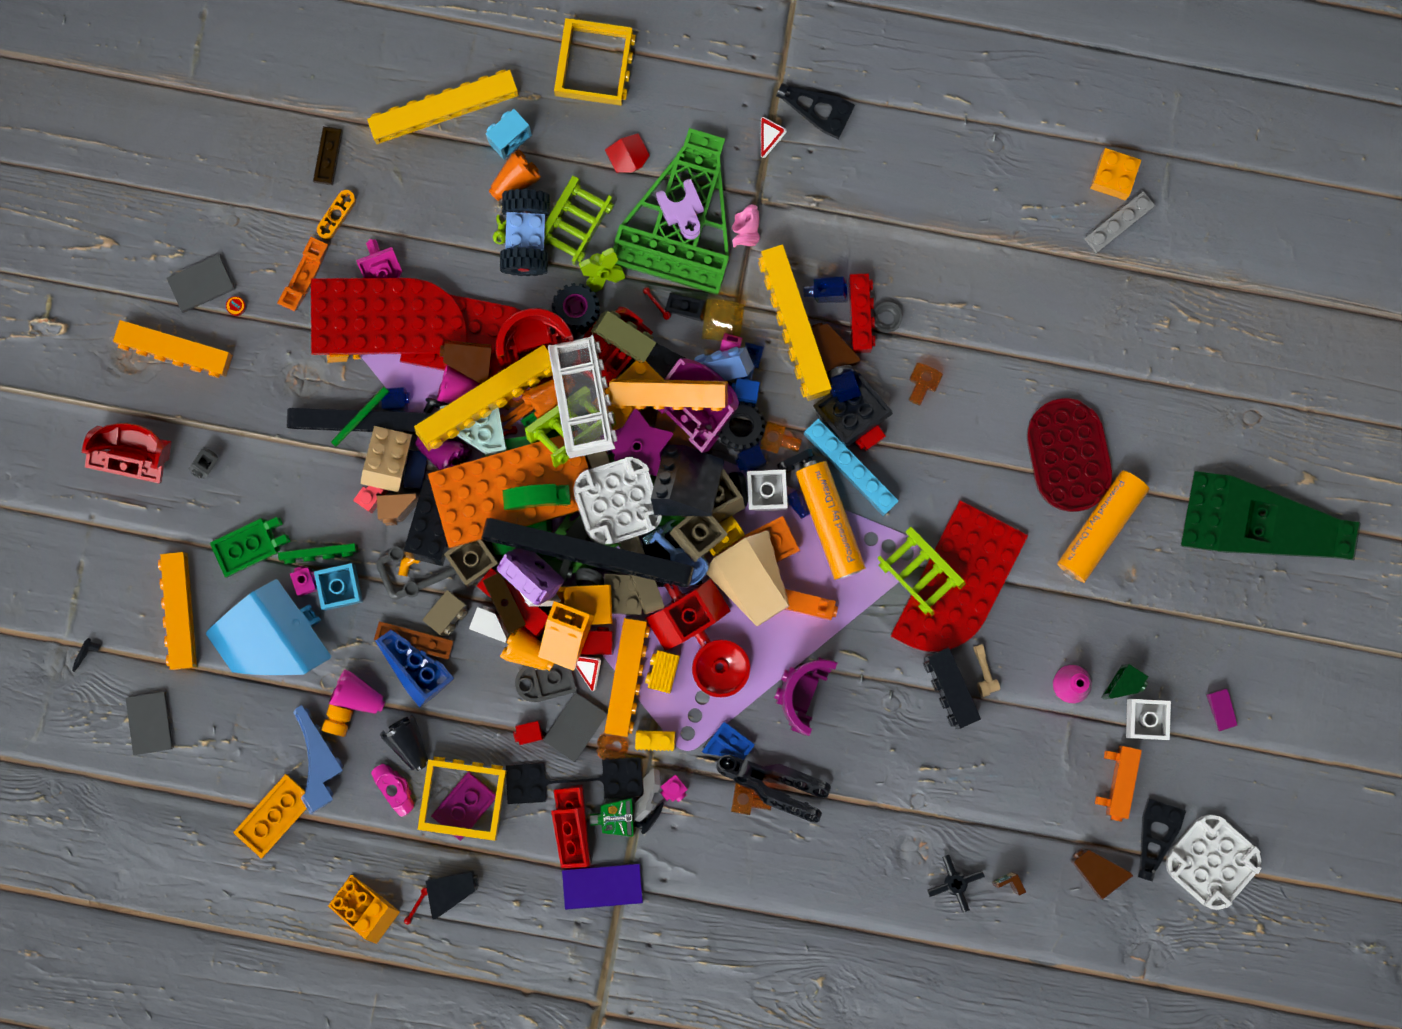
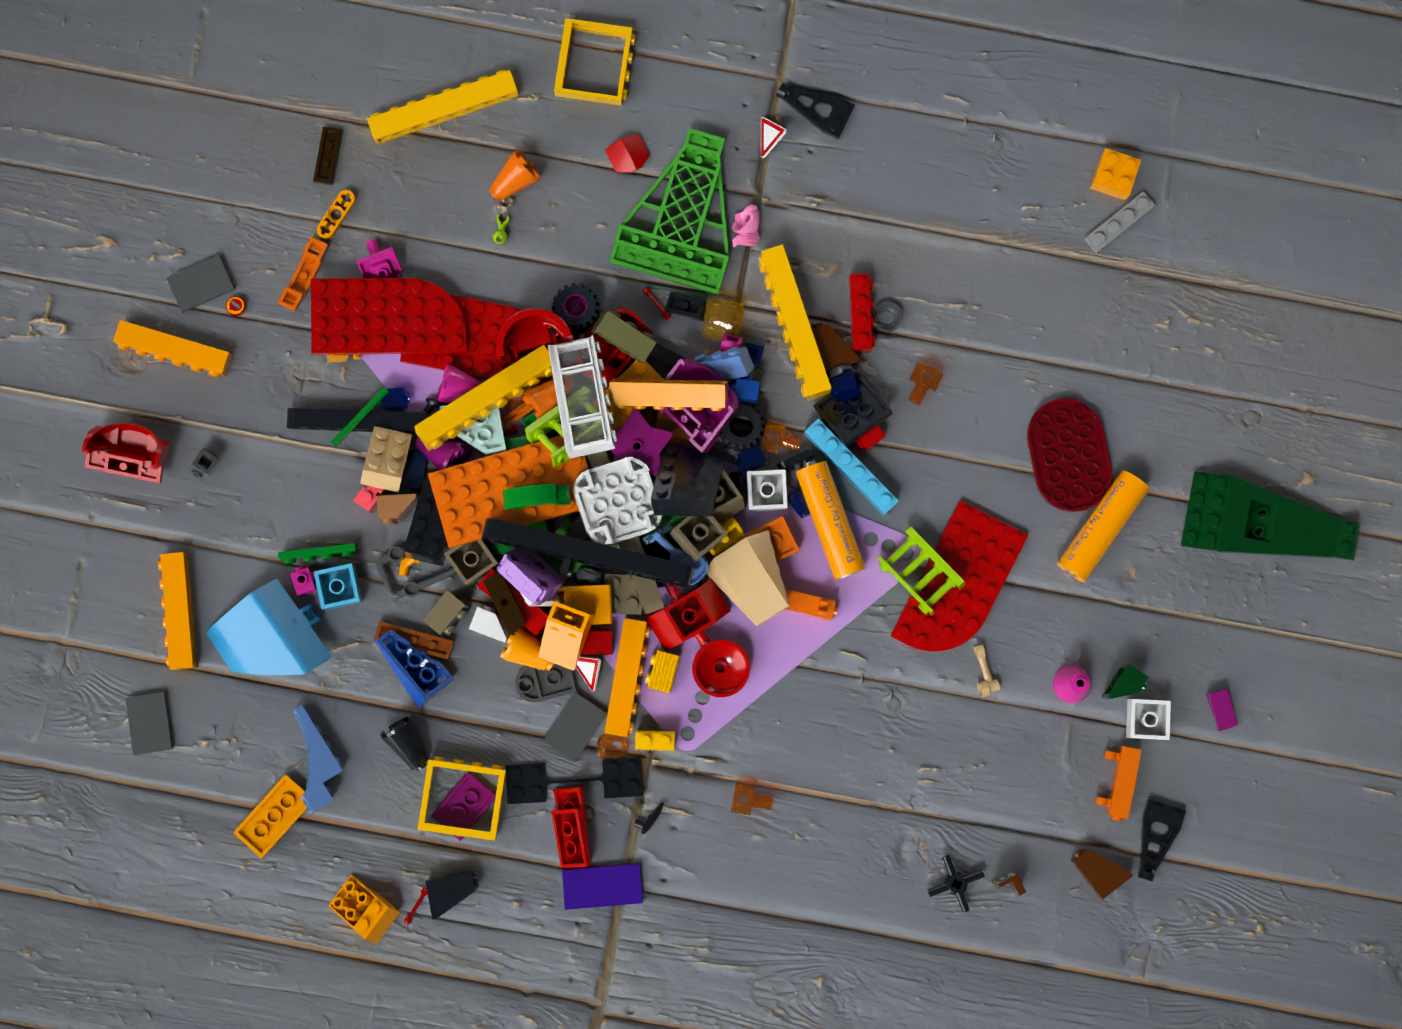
black bar [72,638,100,672] -> none
green tile [210,517,291,578] -> none
light orange wheel [321,704,353,737] -> none
dark pink cone [329,669,385,714] -> none
dark pink piece [371,764,414,817] -> none
reddish brown slope [440,340,491,384] -> none
medium azure brick [485,109,532,160] -> none
black plate [500,189,550,276] -> none
red brick [513,721,543,745] -> none
lime fence [544,175,614,266] -> none
lime plant [579,248,625,292] -> none
torso [590,798,634,837] -> none
light grey tile [633,768,660,822] -> none
lavender piece [656,179,704,240] -> none
dark pink brick [660,774,688,802] -> none
blue wing [702,722,755,760] -> none
black piece [716,755,831,823] -> none
magenta piece [774,657,838,736] -> none
clear blue torso [803,277,848,303] -> none
black brick [923,648,981,729] -> none
white tile [1165,815,1261,910] -> none

